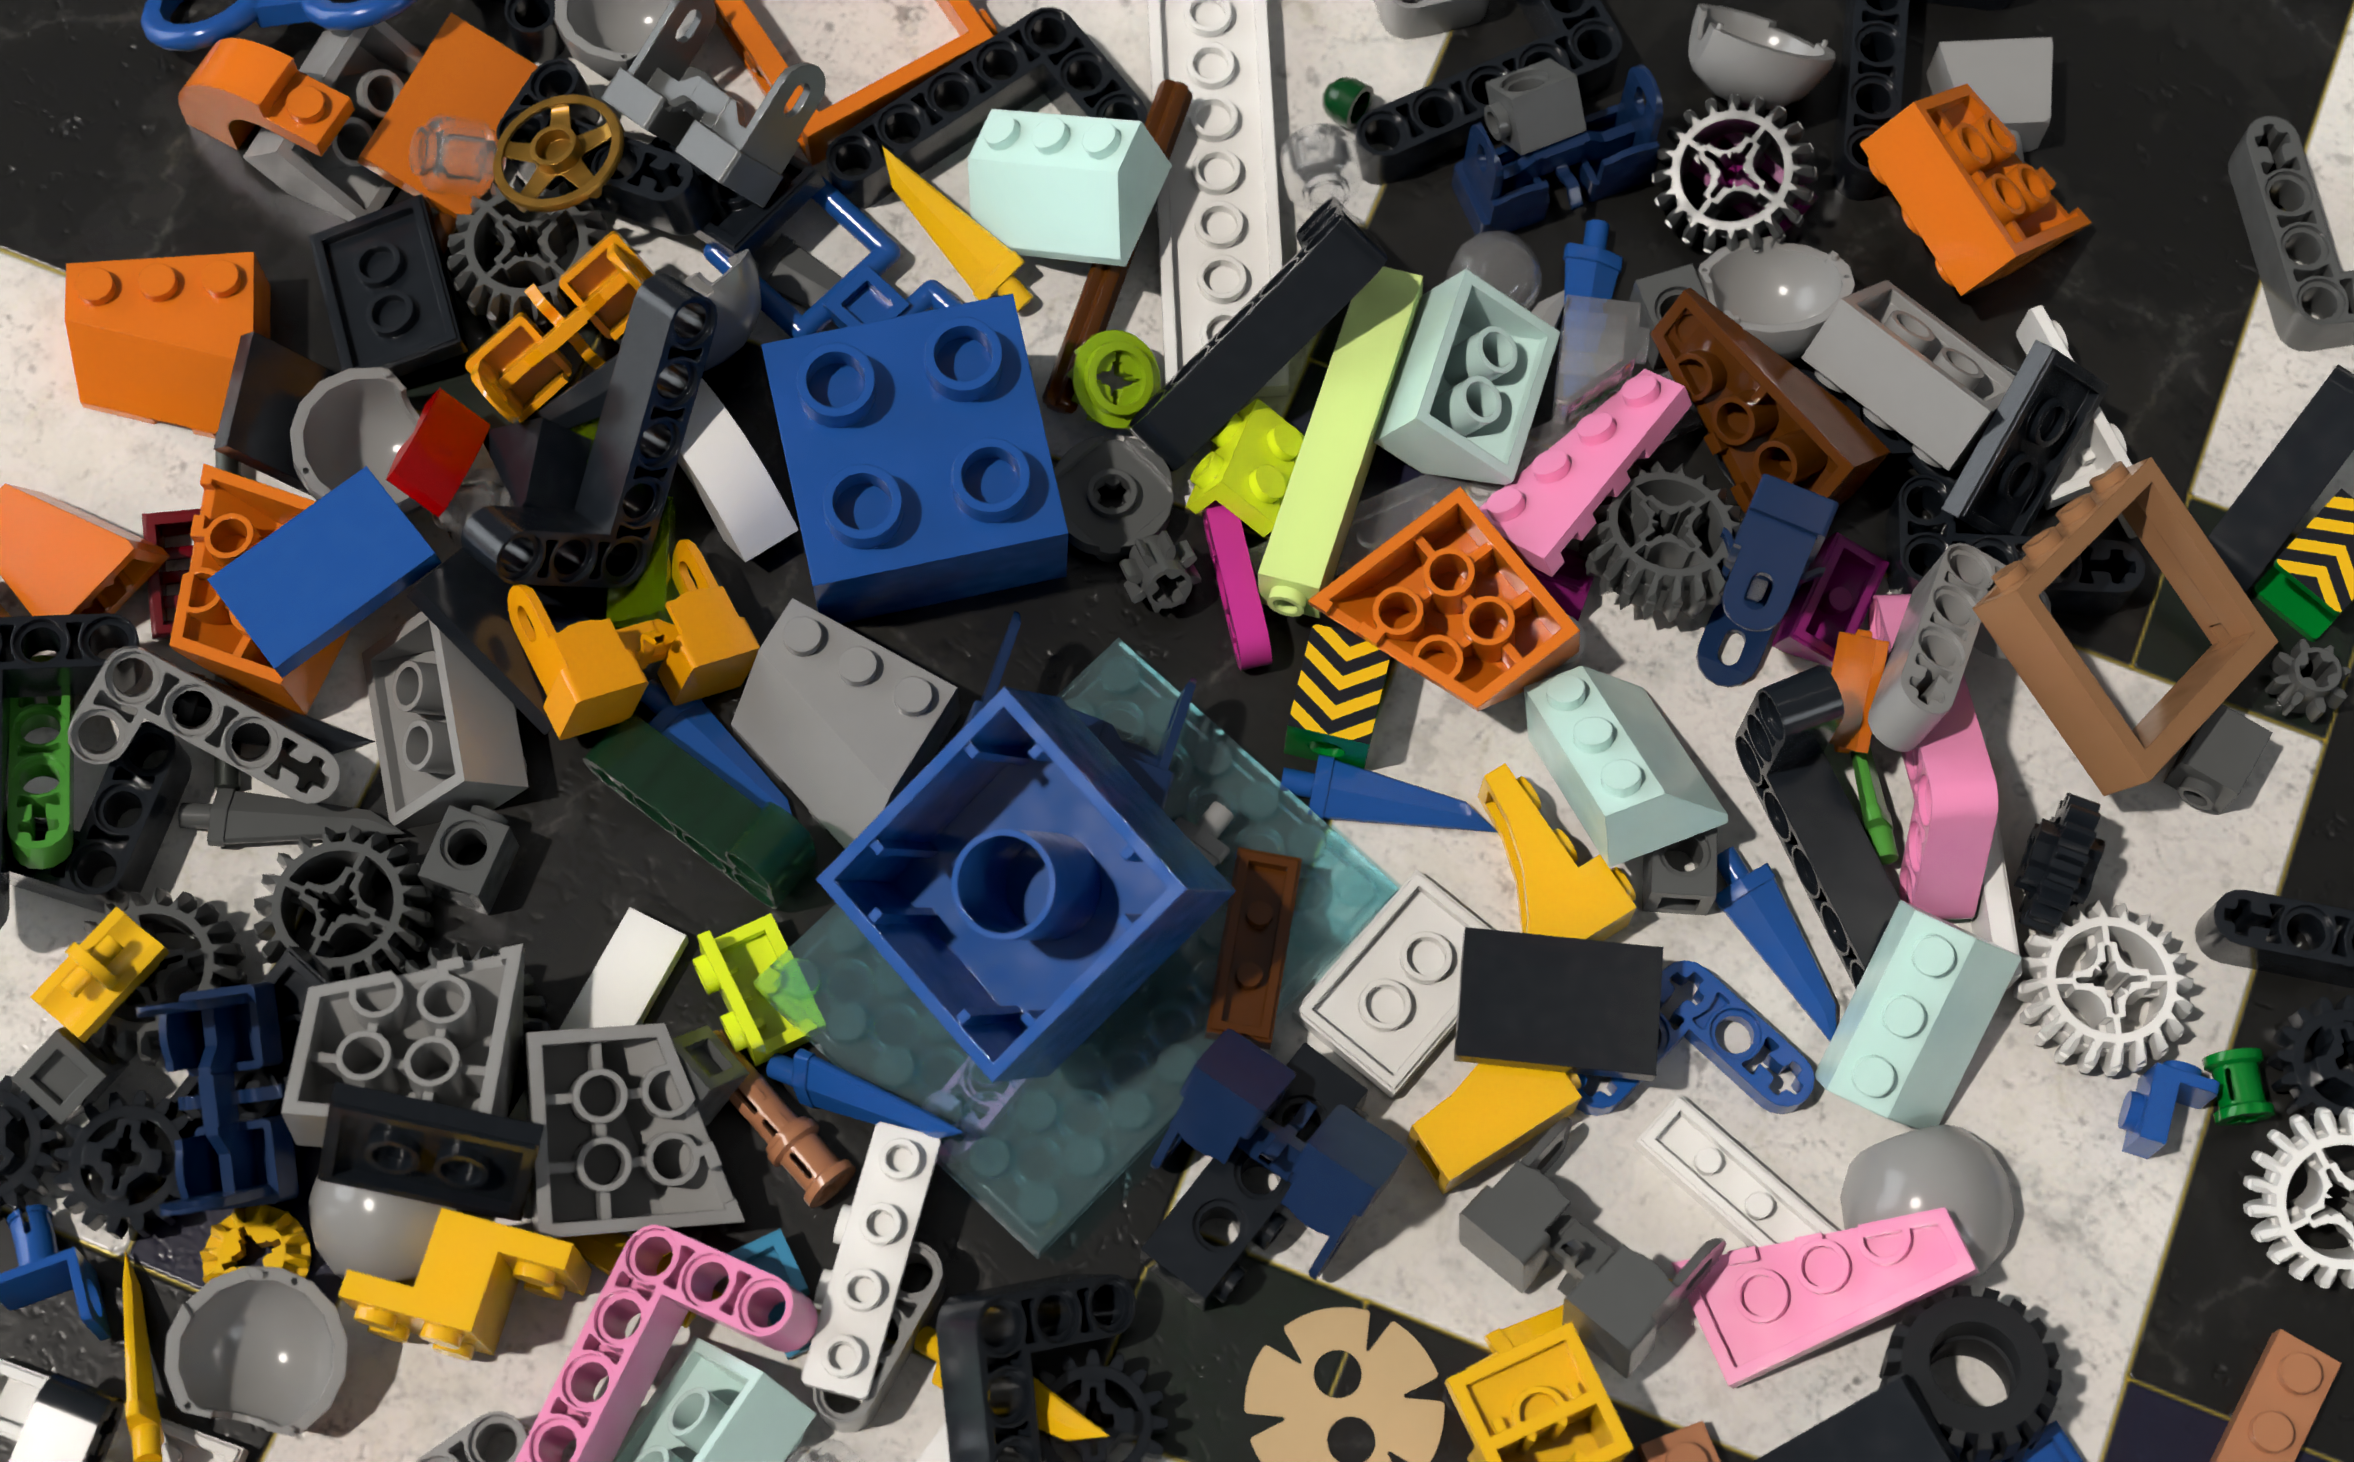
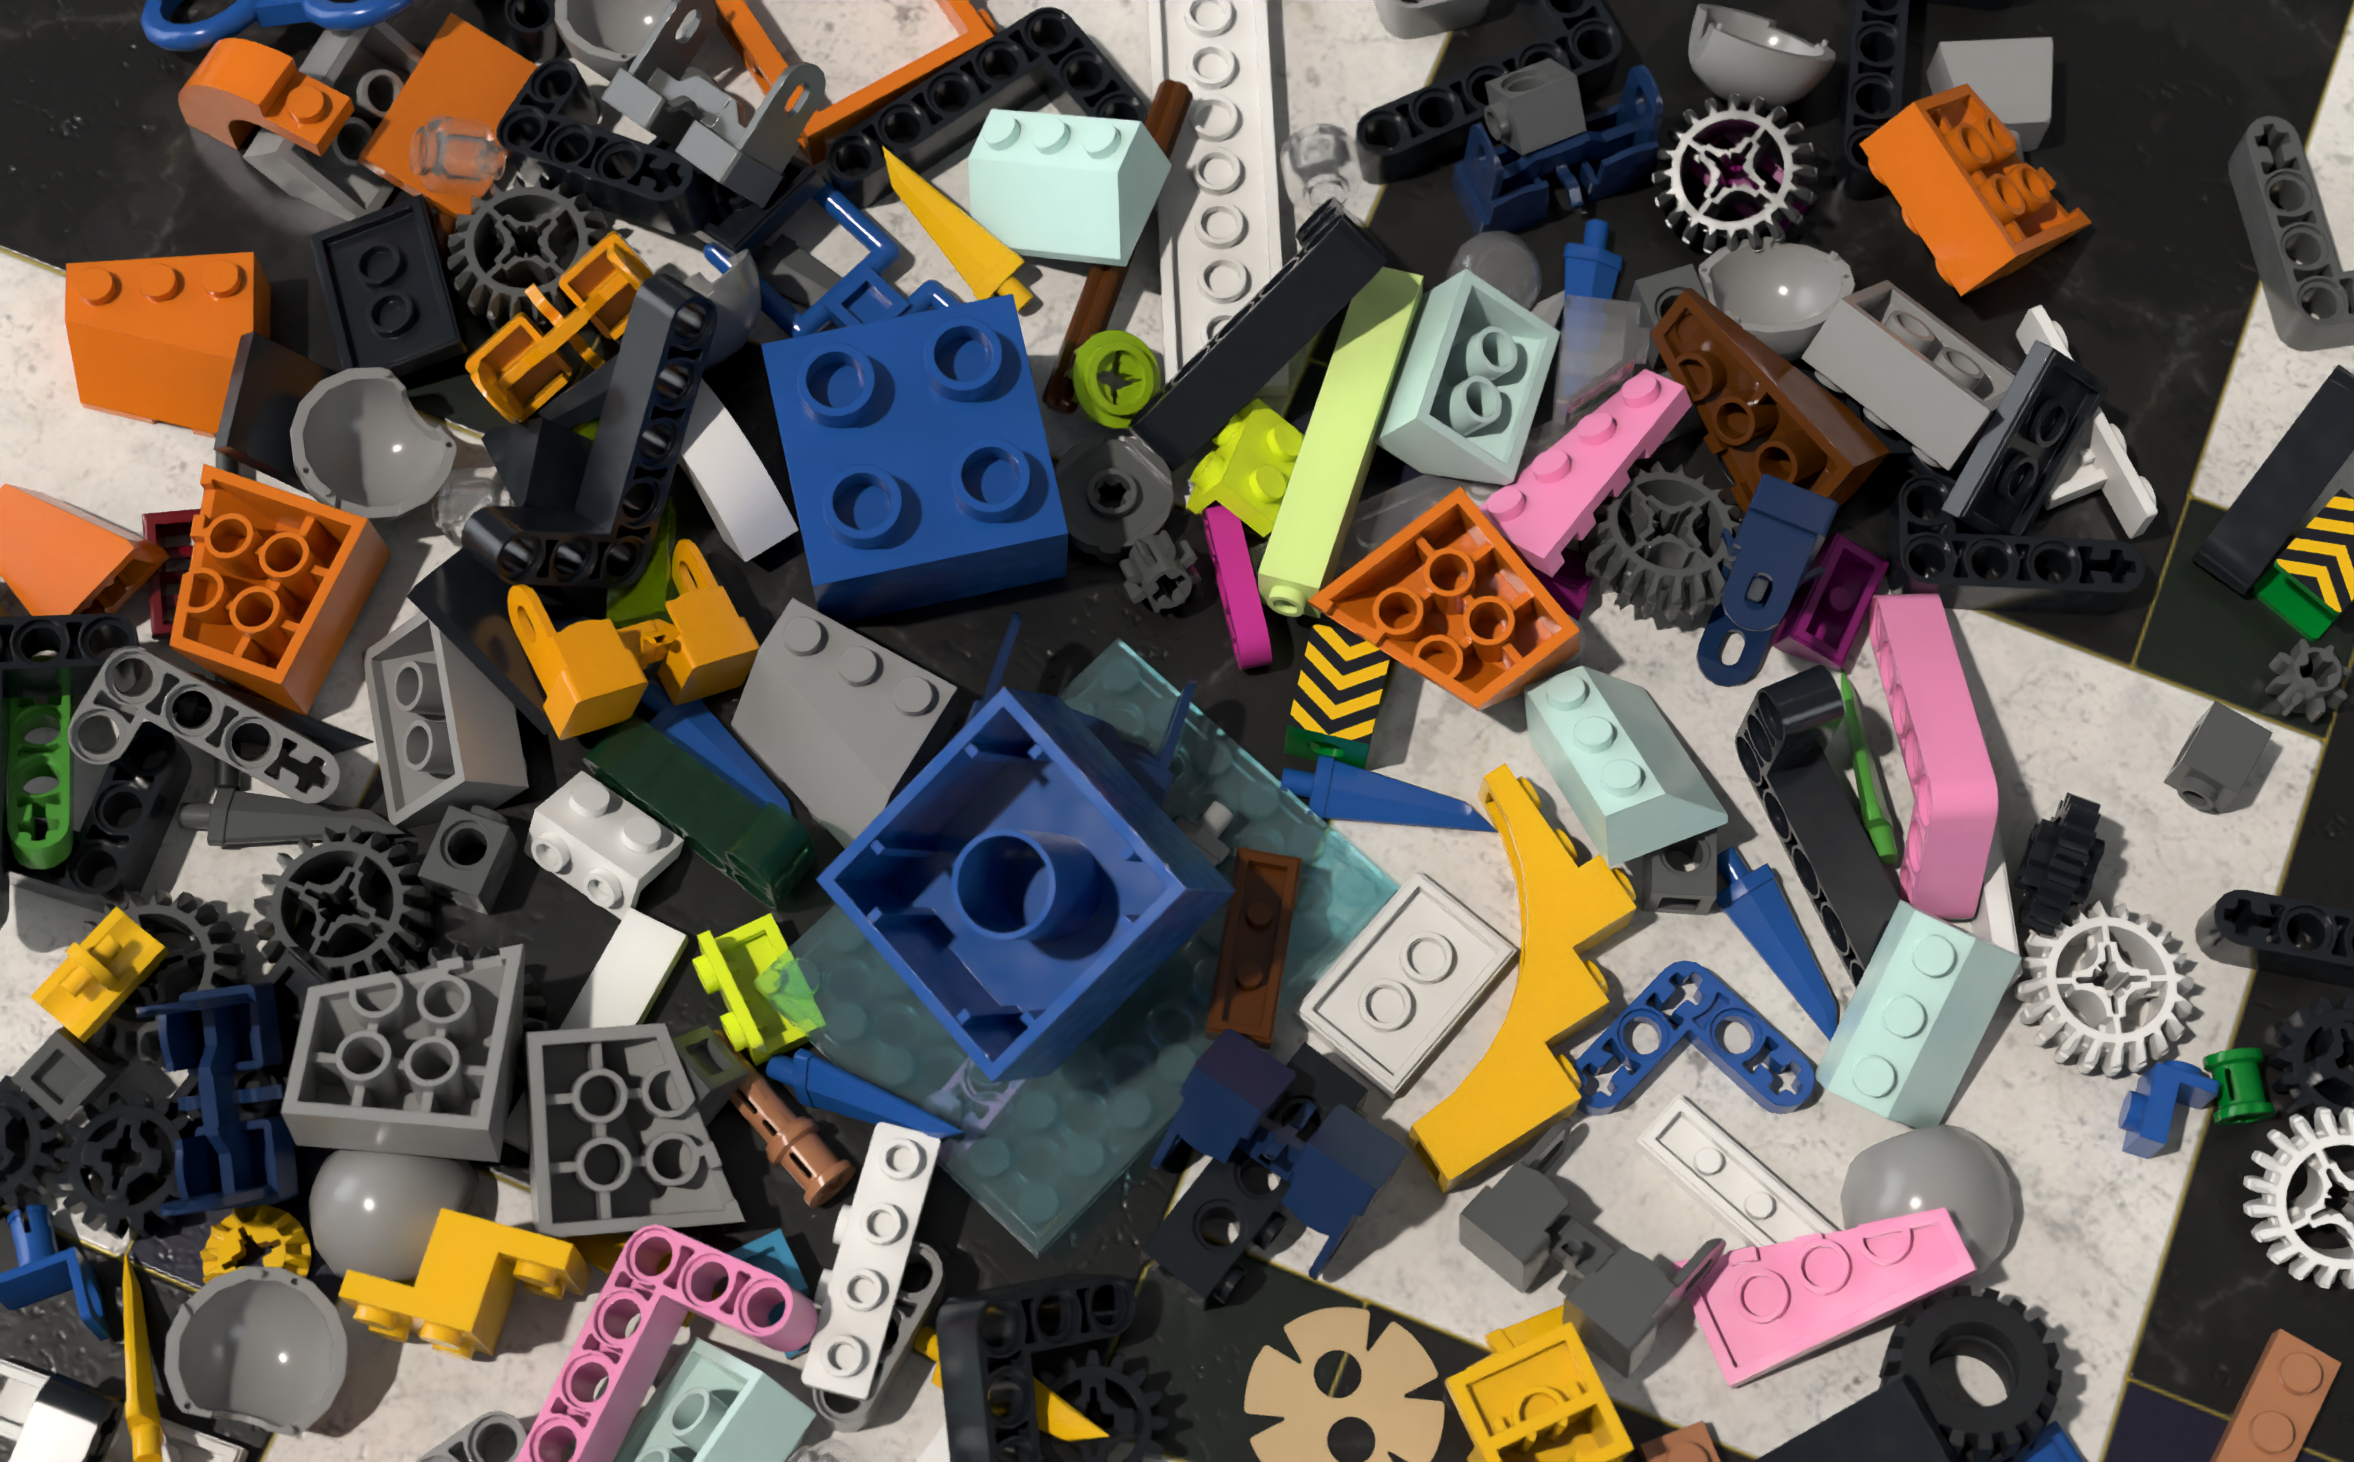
blue tile [207,466,442,678] -> none
black tile [317,1081,544,1222] -> none
red slope [386,388,491,518] -> none
pearl gold wheel [493,94,625,213] -> none
dark green hinge [1322,77,1374,130] -> none
black tile [1454,927,1663,1081] -> none
orange piece [1829,629,1889,754] -> none
light grey beam [1868,543,2051,752] -> none
medium nougat window [1972,457,2279,796] -> none
none -> white bracket [524,770,684,920]

